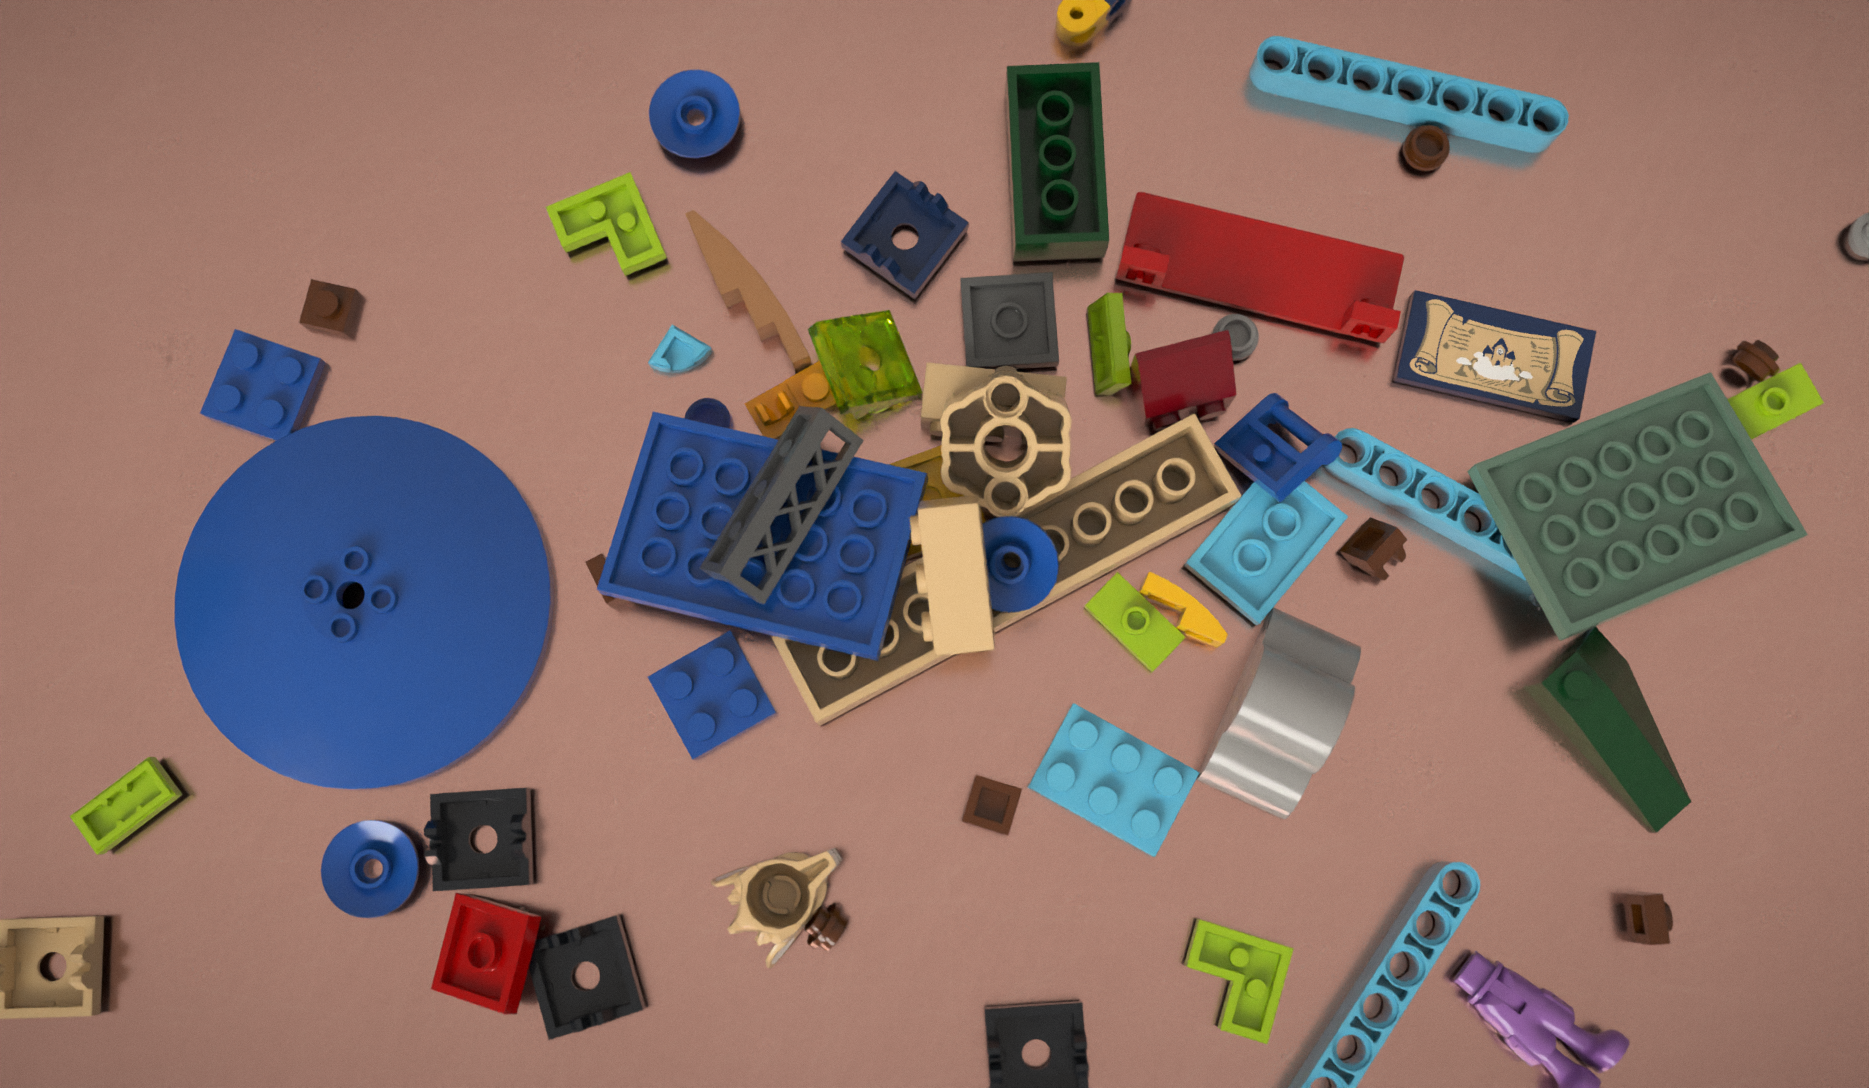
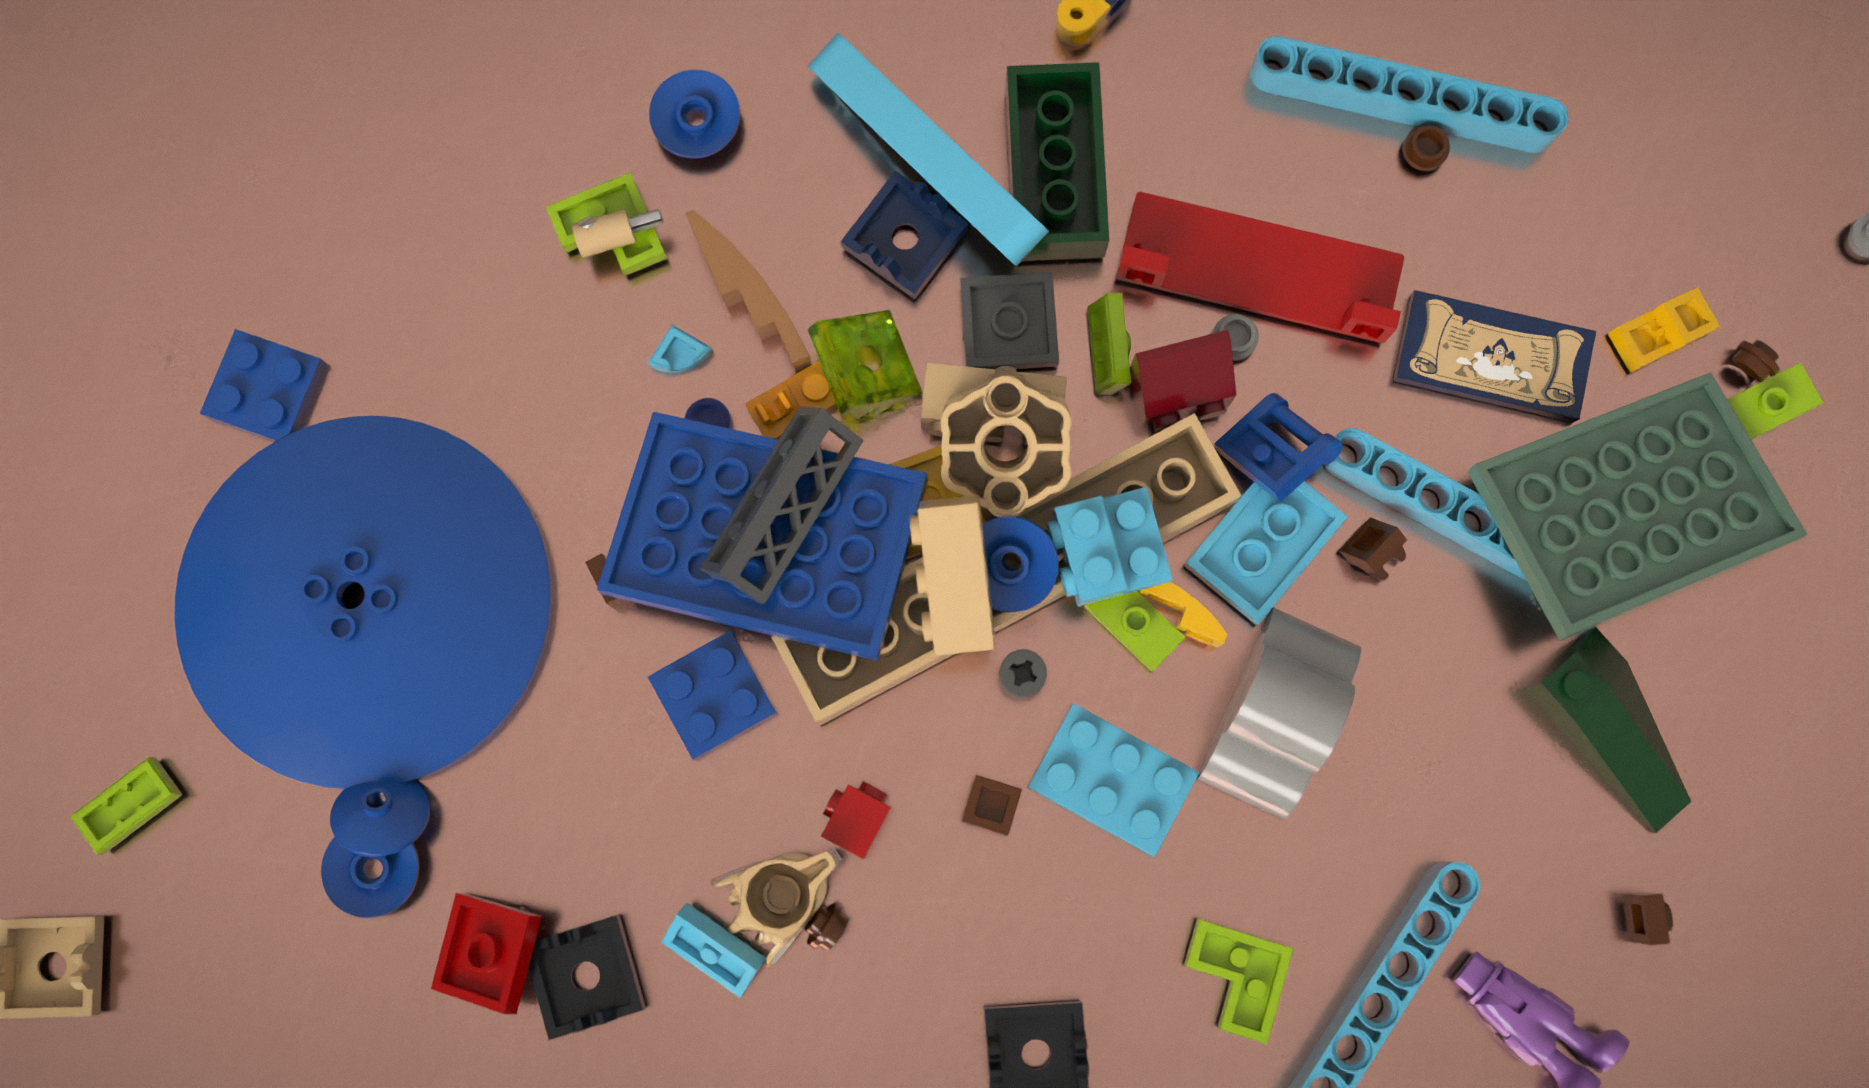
reddish brown plate [299,279,361,337] -> none
black piece [424,788,534,892] -> none
none -> blue dish [330,780,430,857]
none -> tan piece [572,209,663,258]
none -> medium azure plate [661,902,766,998]
none -> medium azure beam [808,32,1049,266]
none -> red brick [821,781,892,859]
none -> dark grey wheel [999,649,1047,699]
none -> medium azure plate [1047,487,1173,607]
none -> yellow slope [1607,287,1721,373]

